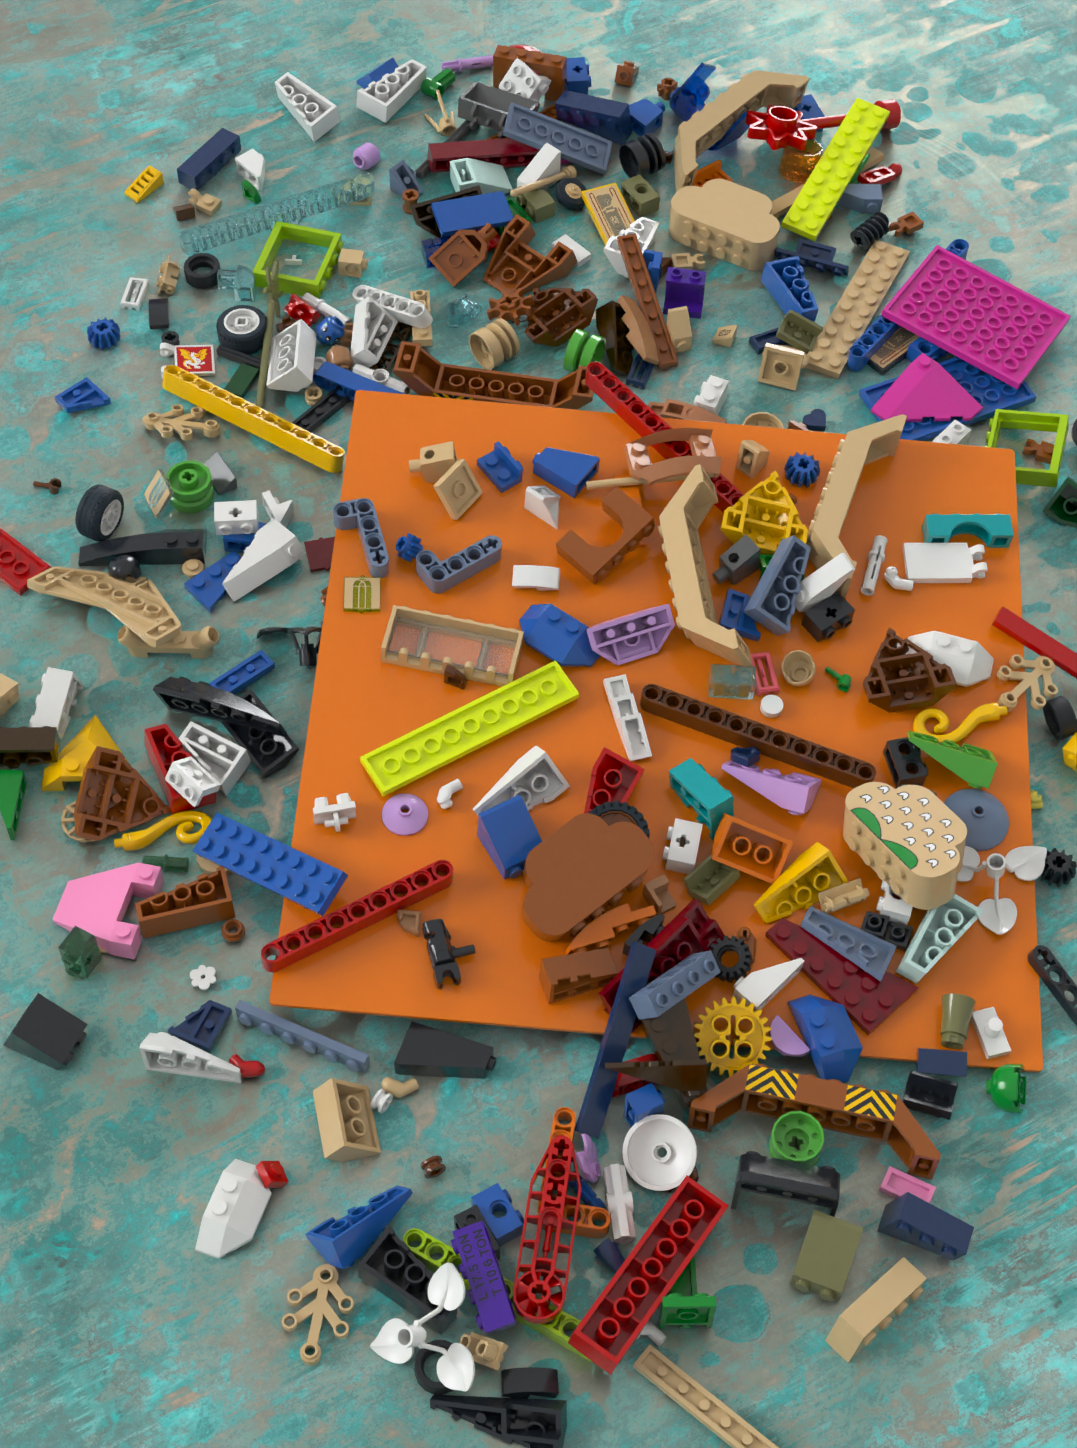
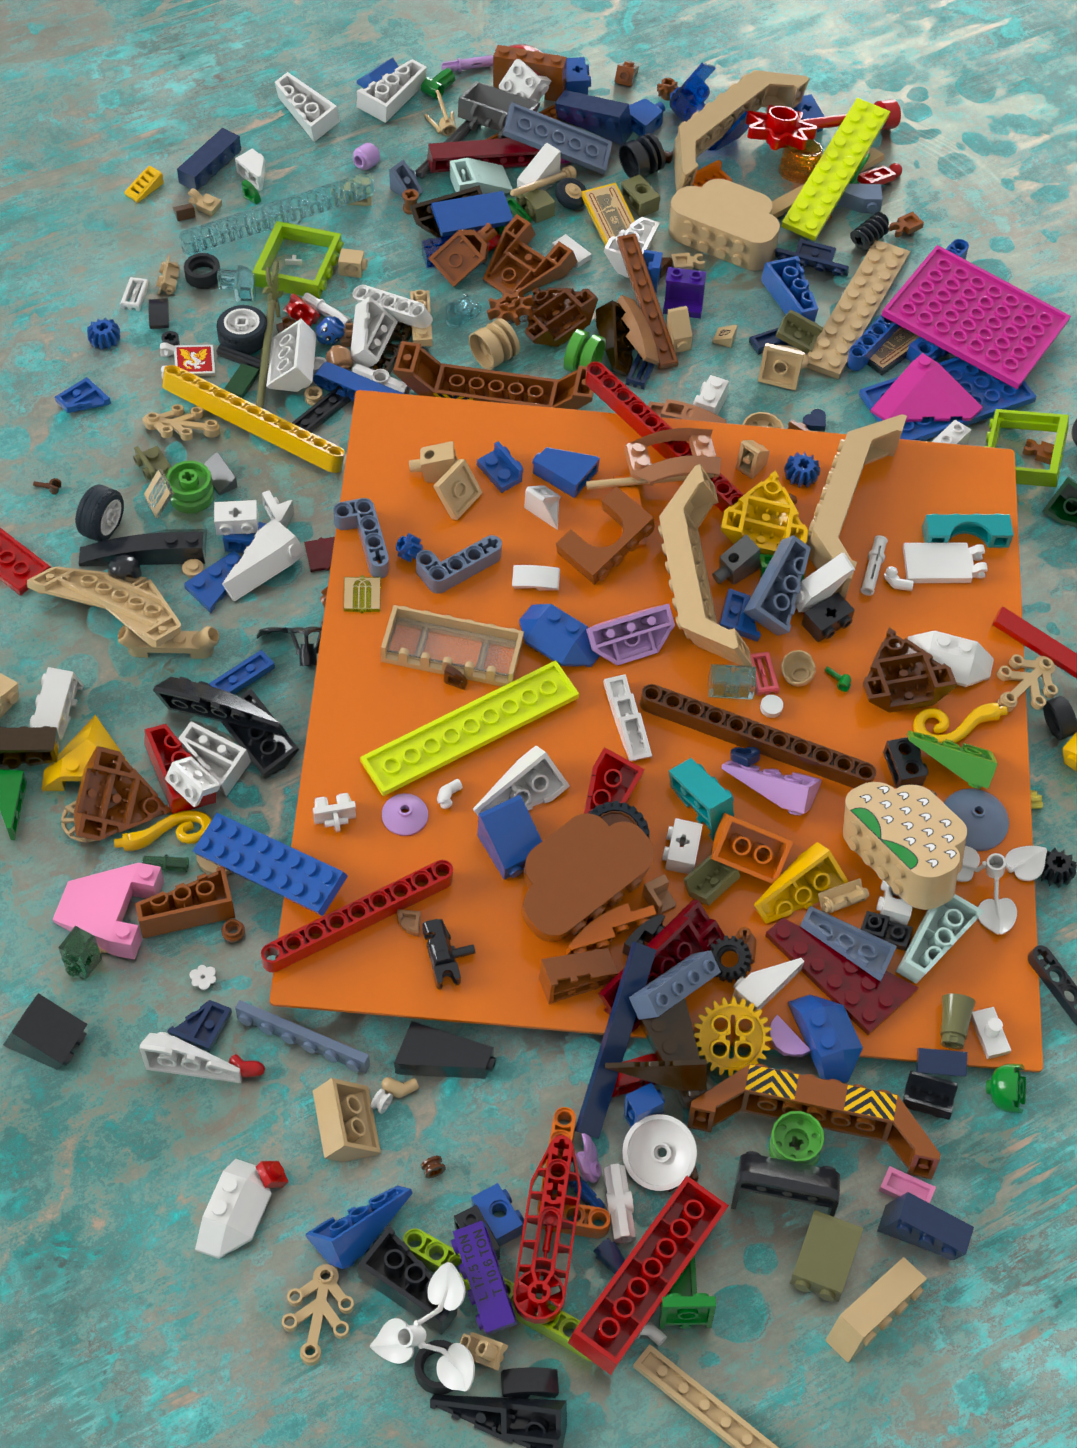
none -> olive bracket [133,445,172,487]

